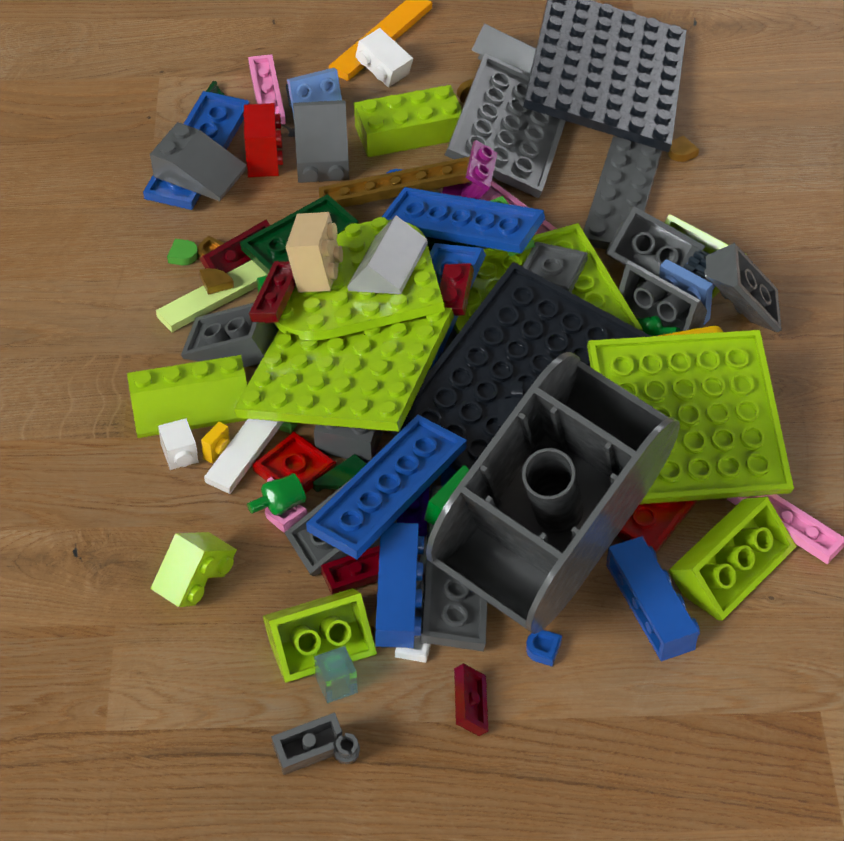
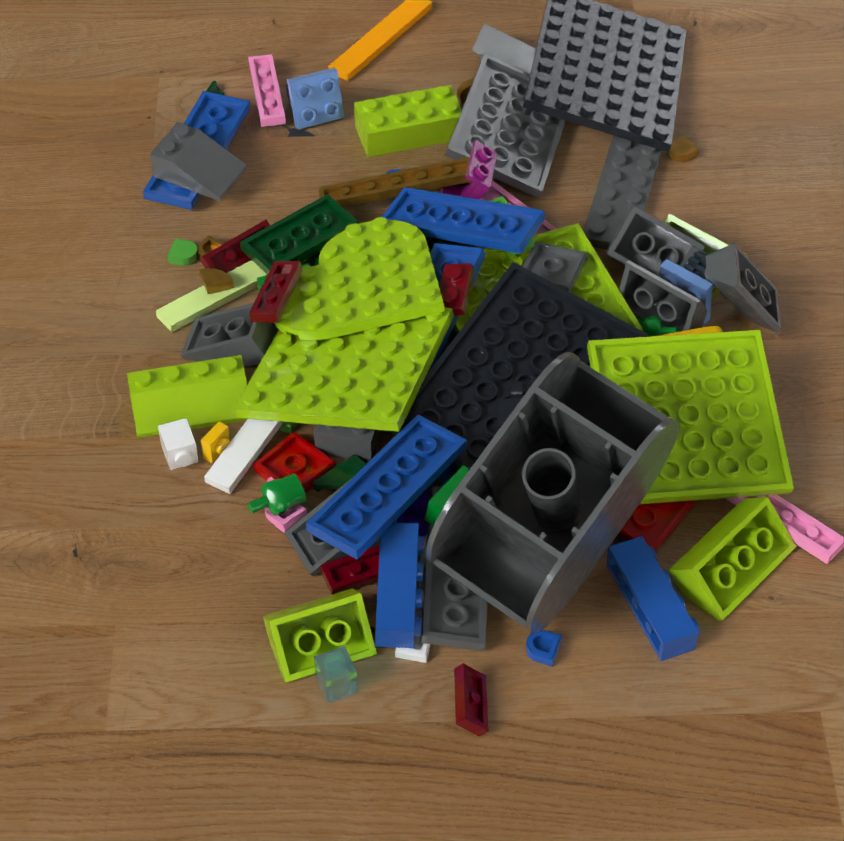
lime brick [150,532,237,607] -> none
red brick [244,103,283,178] -> none
dark grey hinge [271,712,360,775] -> none
tan brick [286,212,343,293] -> none
dark grey slope [293,100,349,183] -> none
light grey slope [347,215,428,294] -> none
white brick [355,28,413,88] -> none

